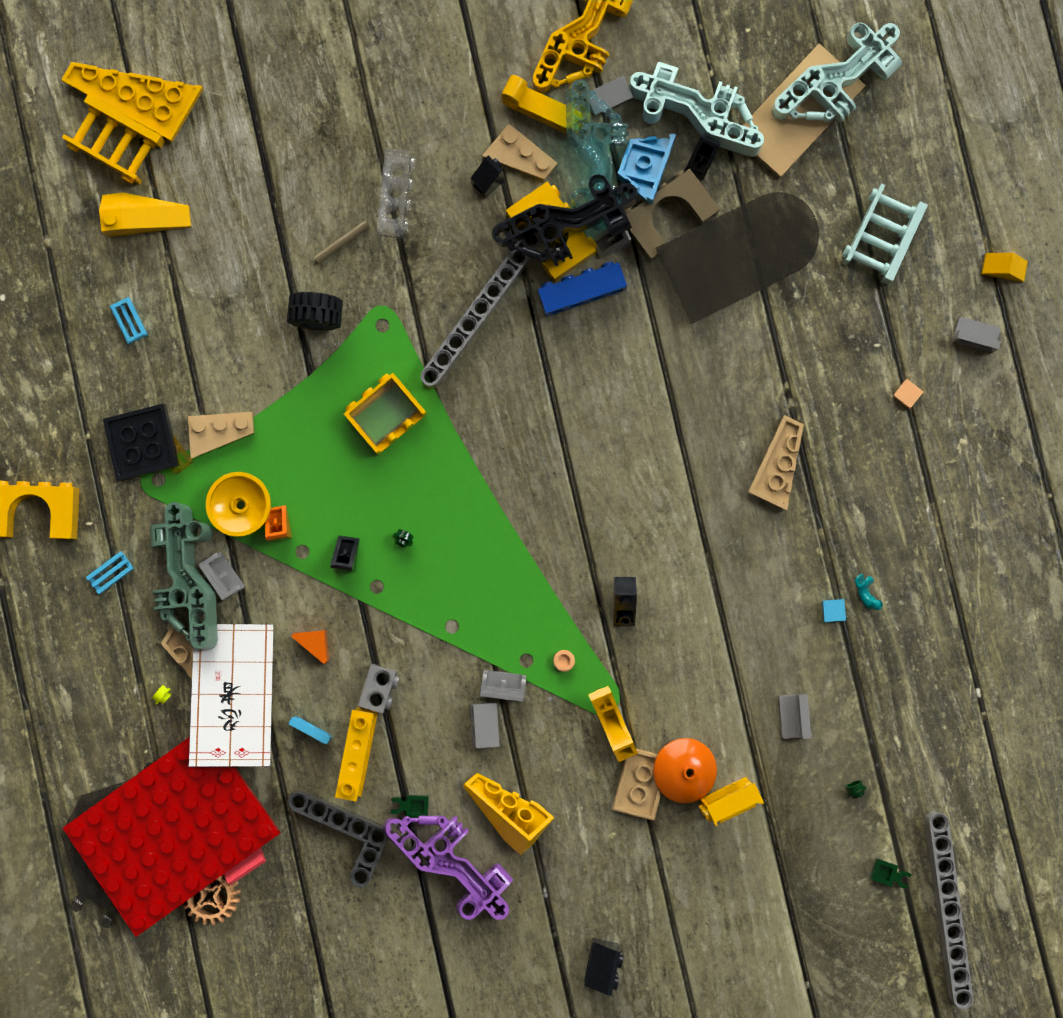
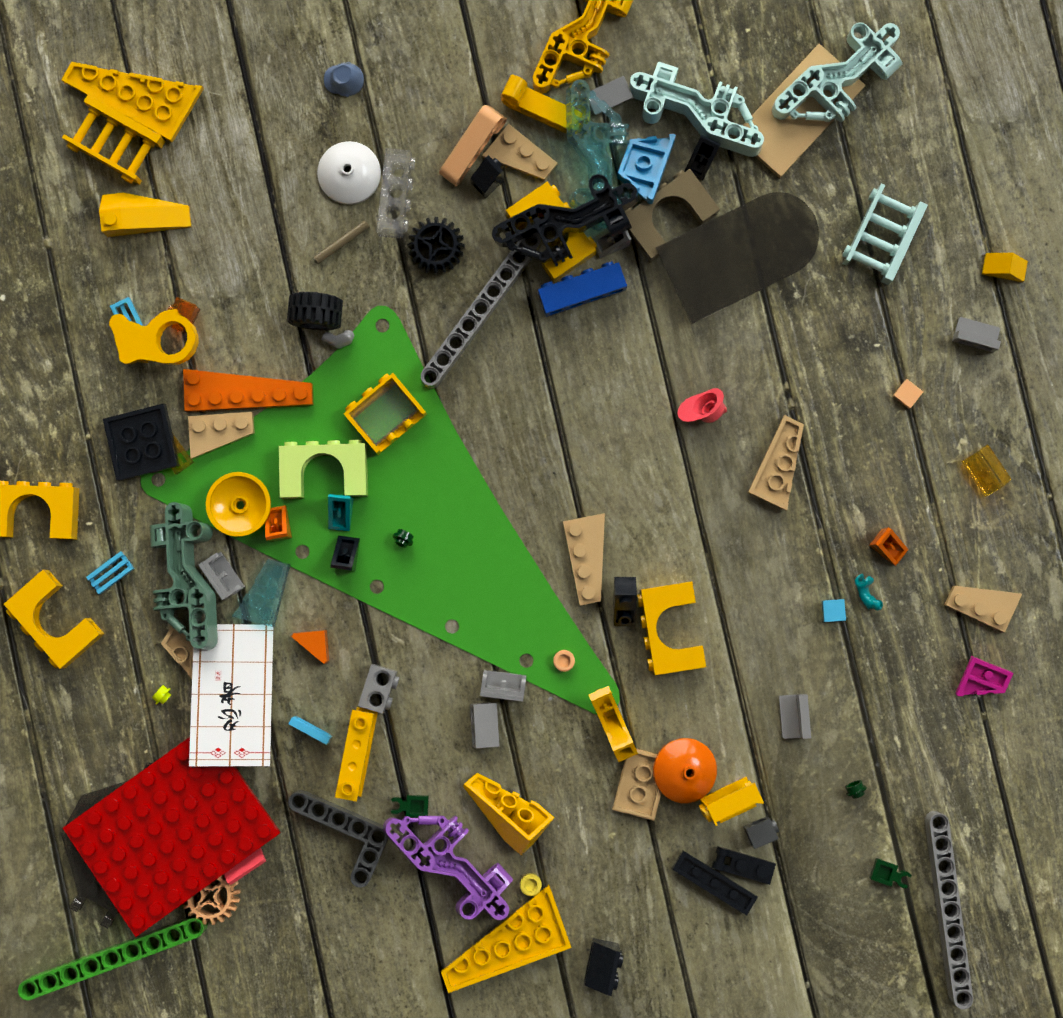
none -> yellow arch [4,570,104,669]
none -> bright green beam [18,915,208,1000]
none -> yellow animal [109,309,199,365]
none -> clear orange brick [168,297,200,332]
none -> orange wing [183,369,313,412]
none -> clear light blue wing [232,559,291,627]
none -> yellowish green arch [279,440,368,499]
none -> white dish [317,141,381,205]
none -> light grey arm [322,330,354,348]
none -> sand blue hat [324,62,364,97]
none -> teal slope [328,494,354,531]
none -> black gear [407,217,465,275]
none -> light nougat beam [439,105,507,186]
none -> yellow wing [441,885,572,993]
none -> light yellow tile [520,873,542,896]
none -> tan wing [563,513,605,606]
none -> yellow arch [637,582,706,675]
none -> black plate [672,850,758,916]
none -> coral piece [677,388,727,423]
none -> black plate [712,846,776,885]
none -> dark grey brick [743,816,779,849]
none -> orange slope [869,527,909,566]
none -> tan wing [944,586,1022,633]
none -> dark pink wing [955,656,1013,696]
none -> clear yellow panel [961,444,1011,497]

